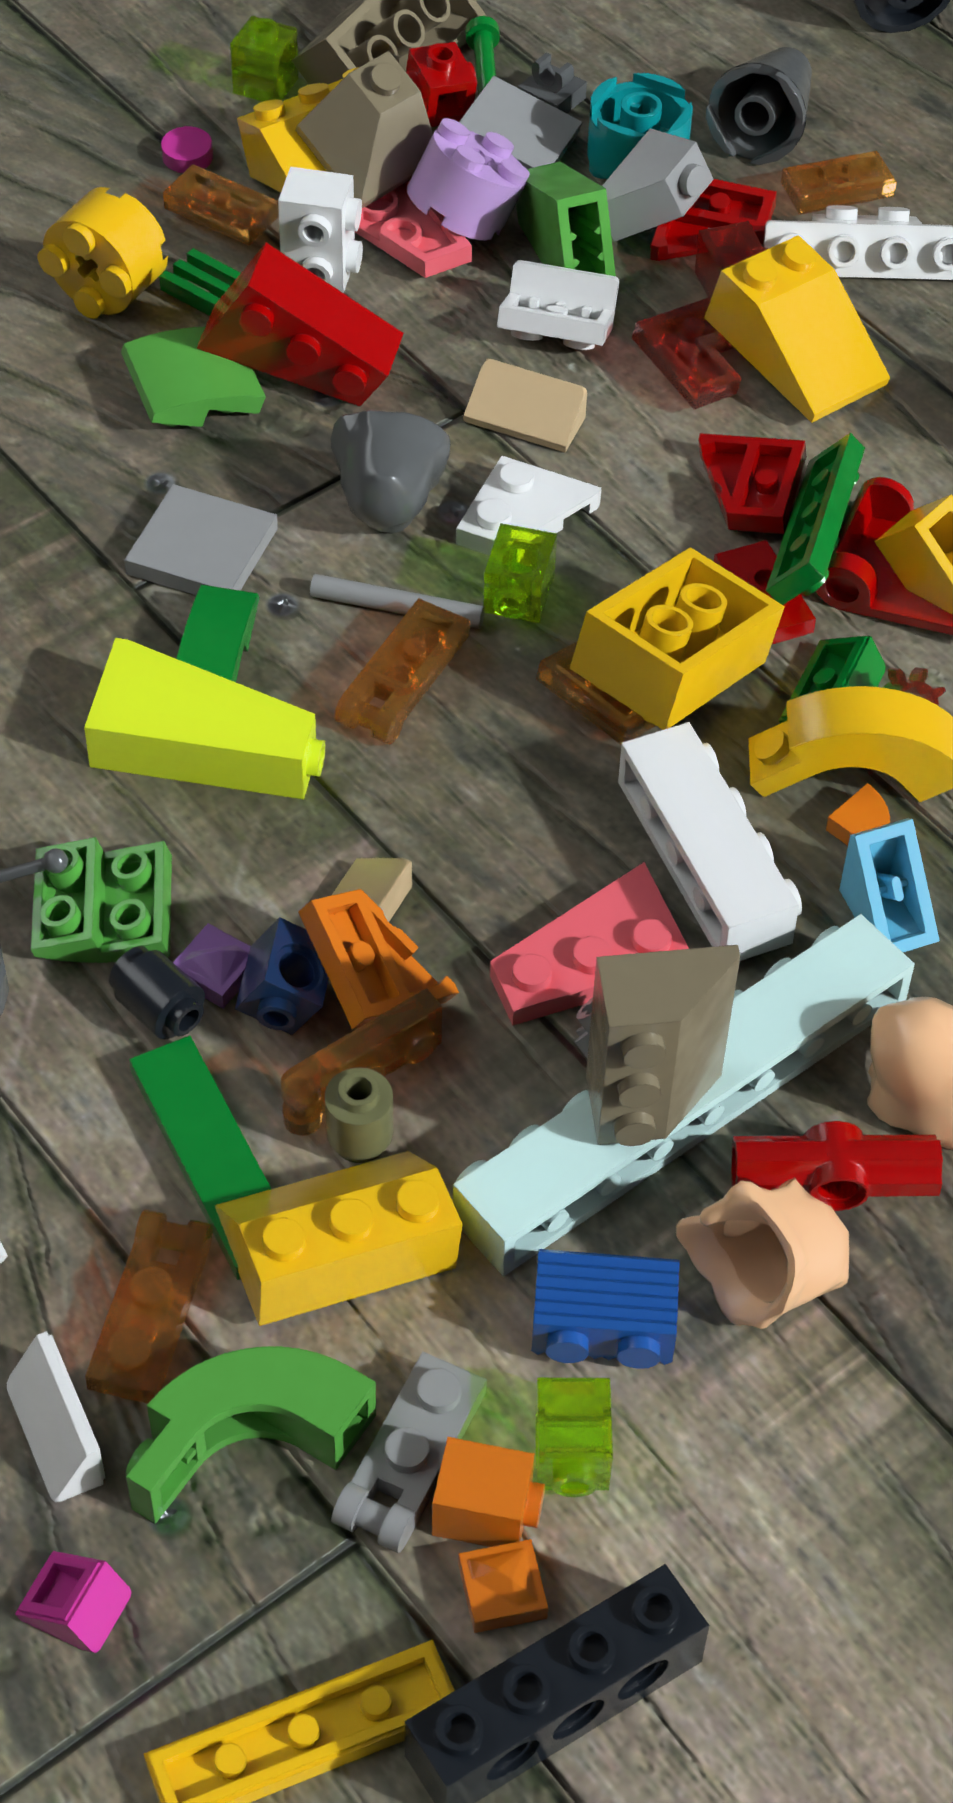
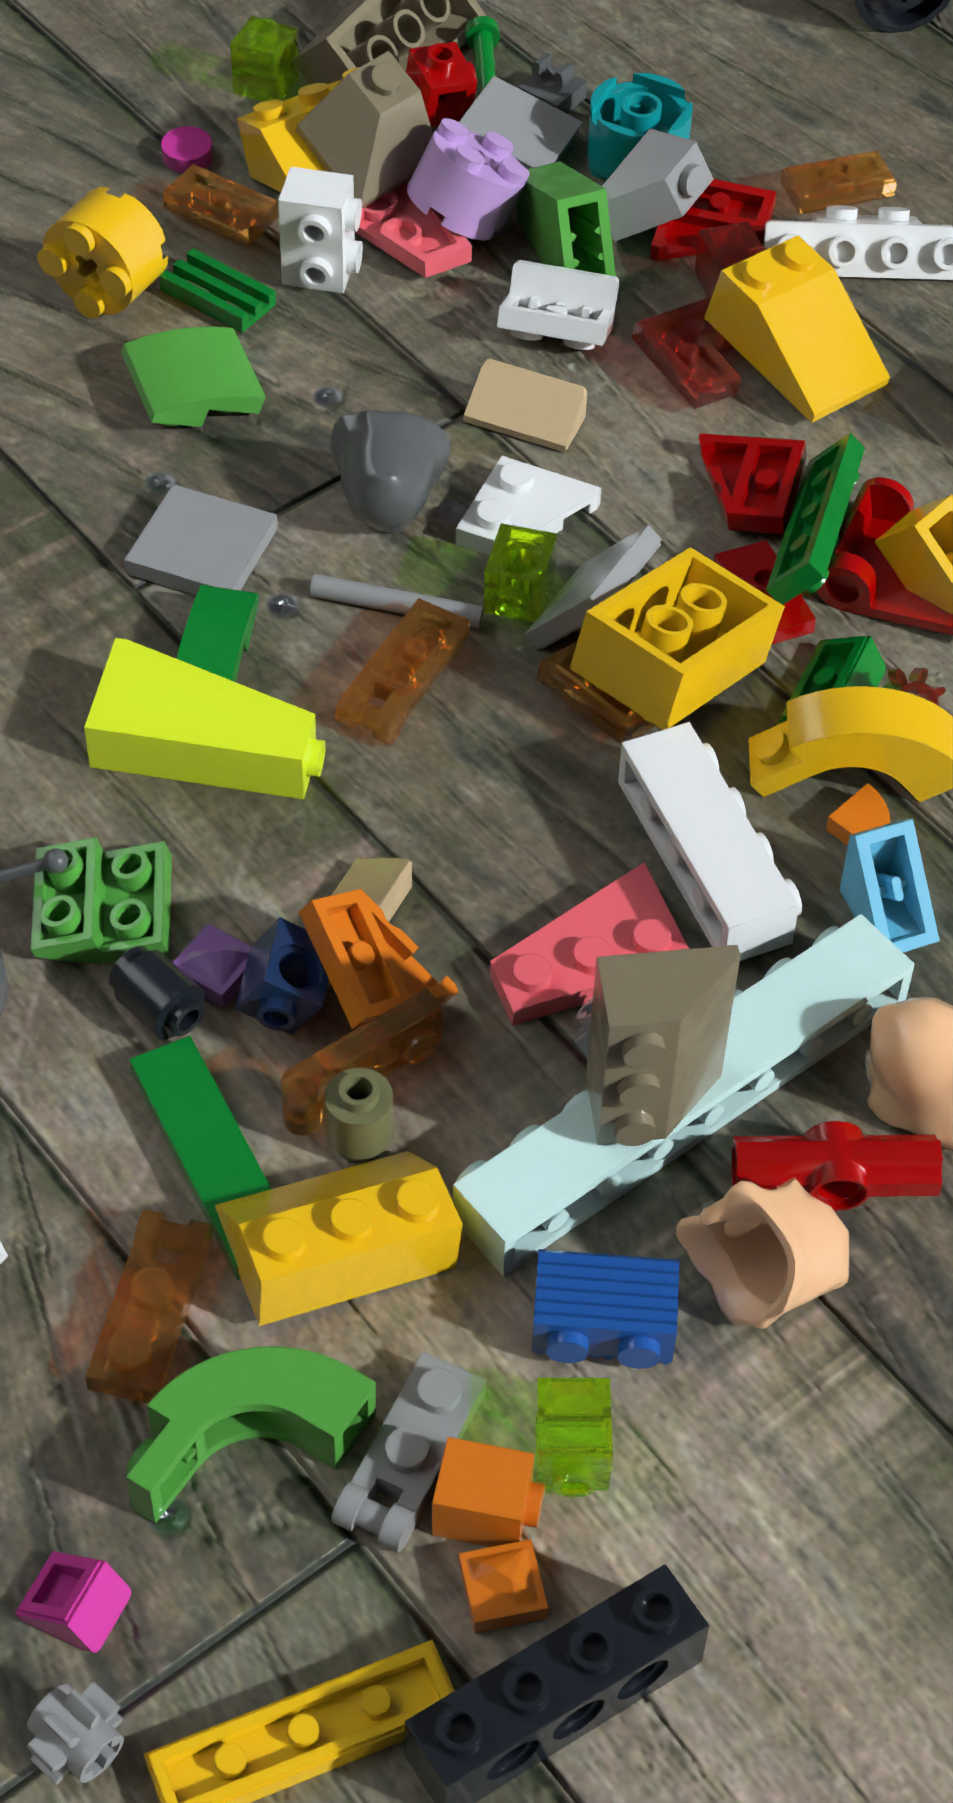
white slope [7,1331,105,1502] -> none
red wedge [197,242,404,406] -> none
dark grey cone [706,47,812,165] -> none
none -> light grey gear [27,1682,124,1784]
none -> light grey tile [524,524,662,650]

